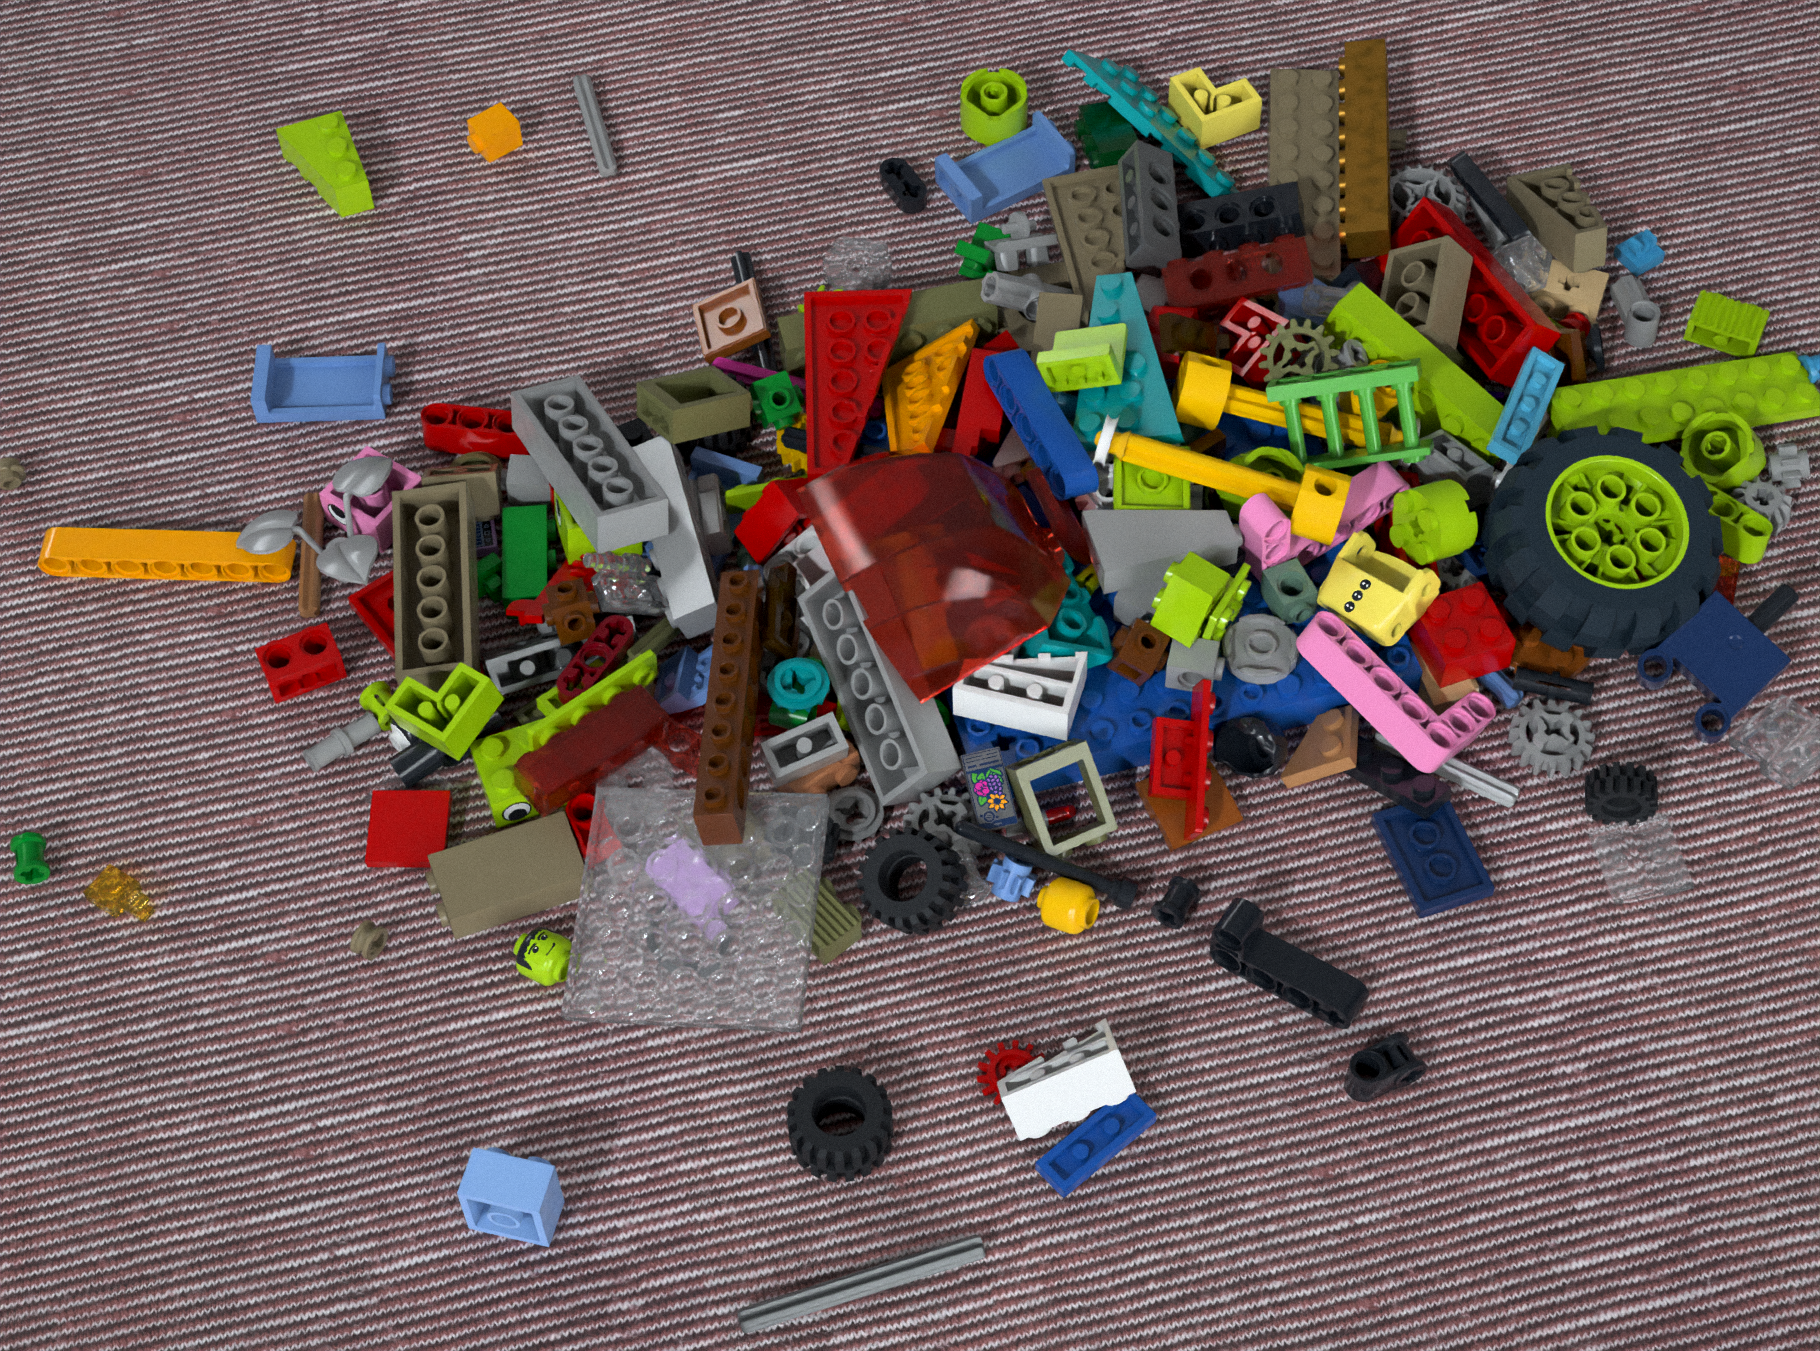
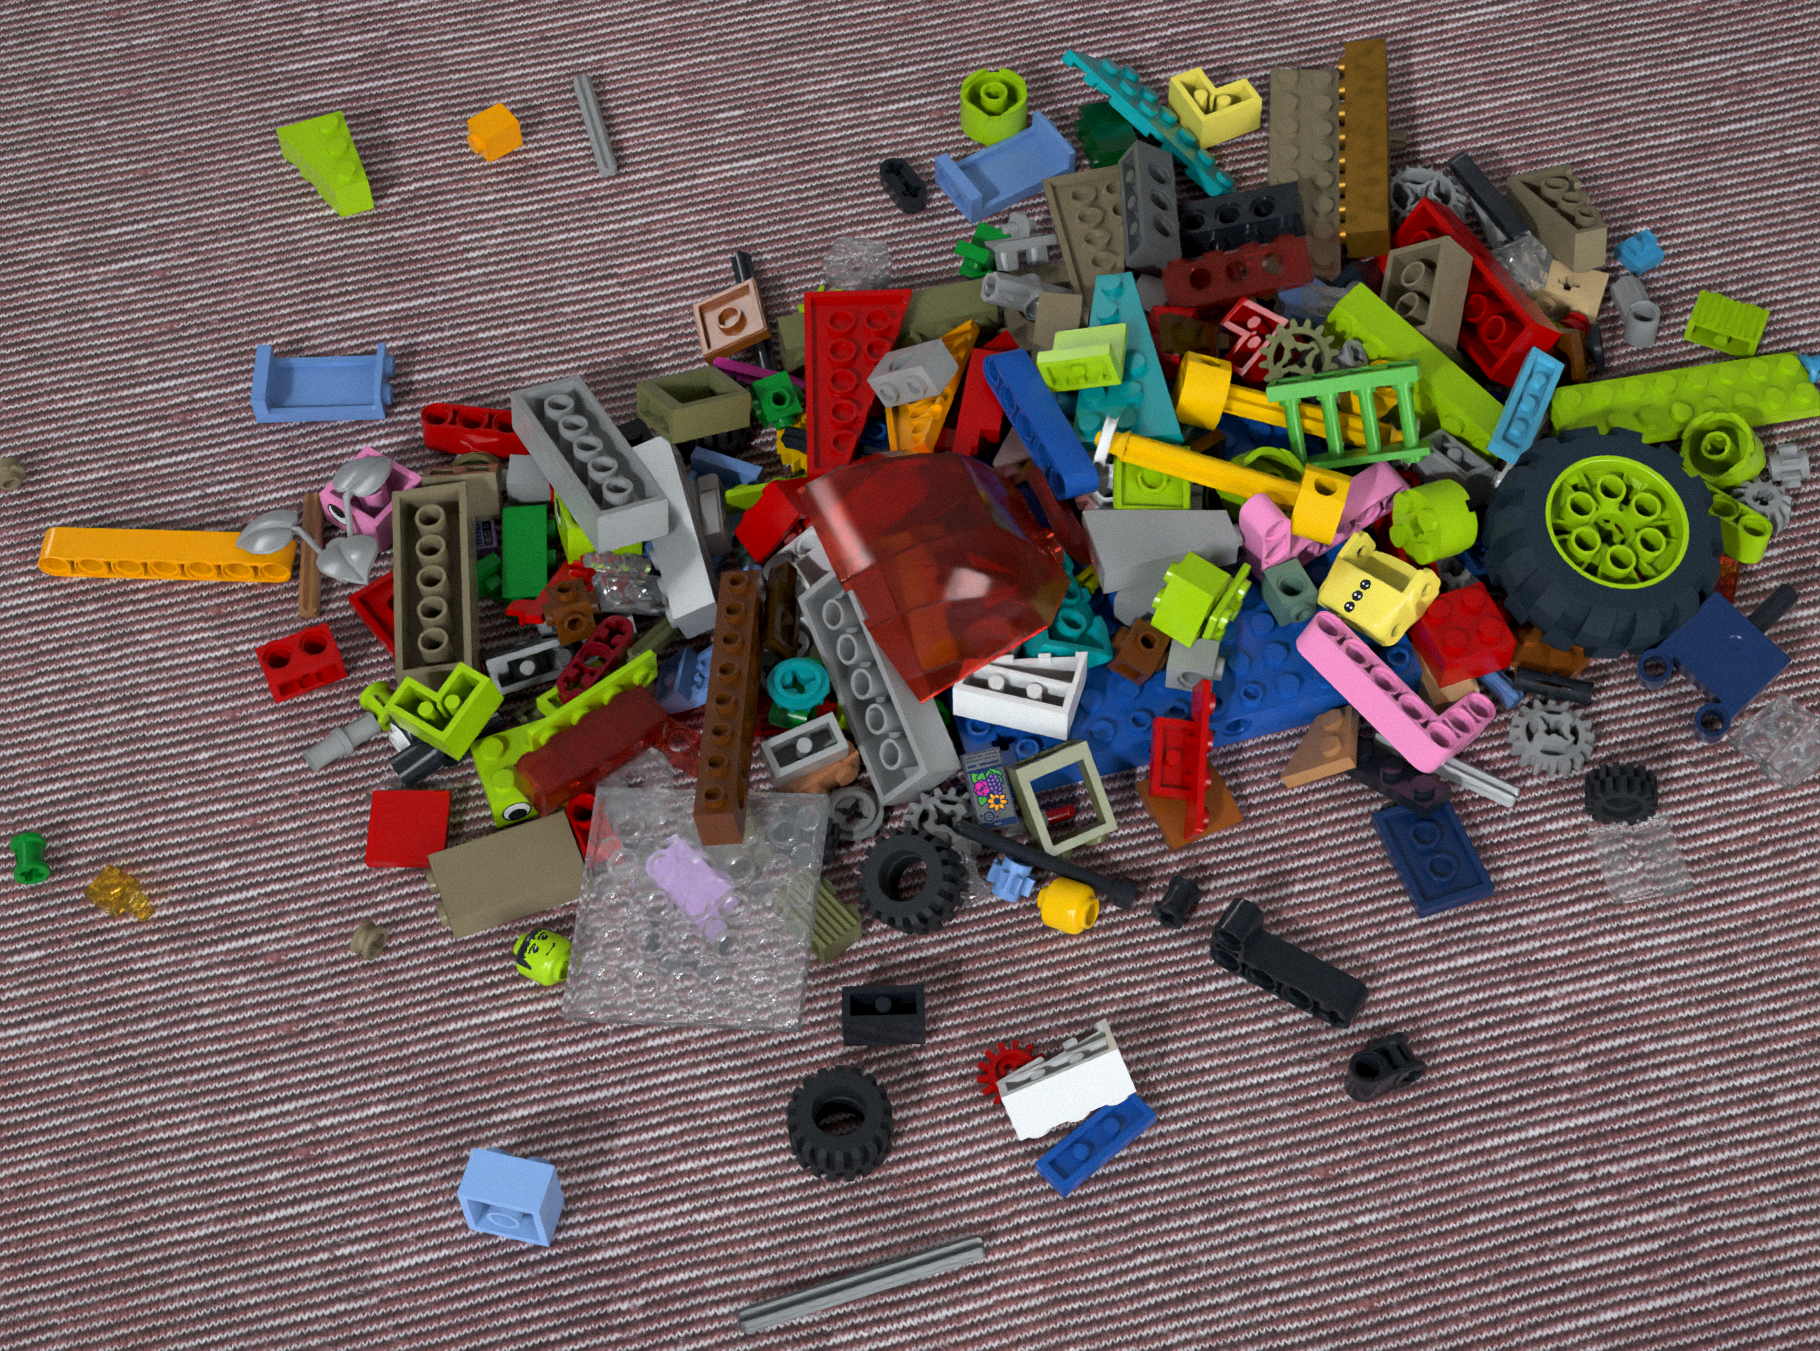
black hair [1214,717,1288,779] -> none
light grey tile [1221,613,1299,685] -> none
none -> black brick [842,984,926,1046]
none -> light grey brick [867,338,960,408]

